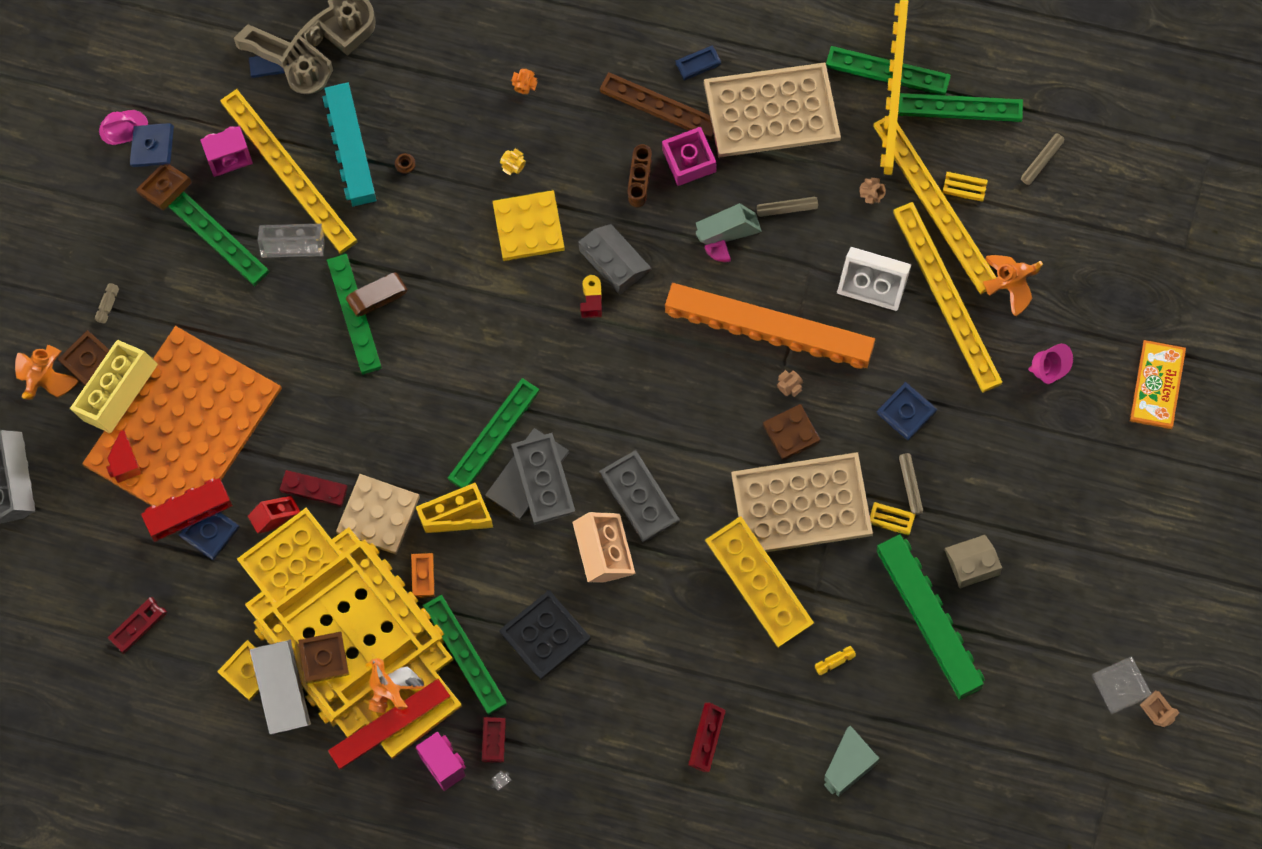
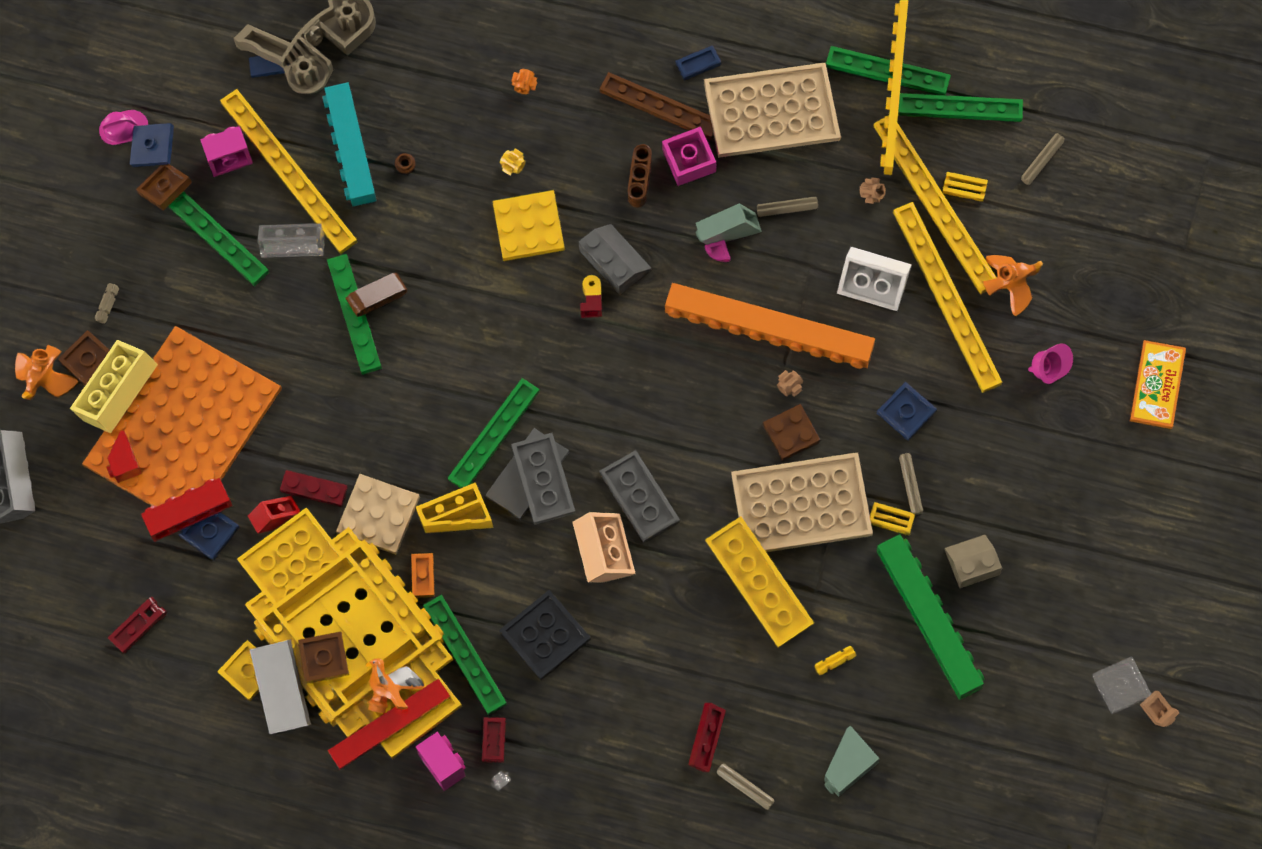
none -> dark tan axle [717,764,774,809]

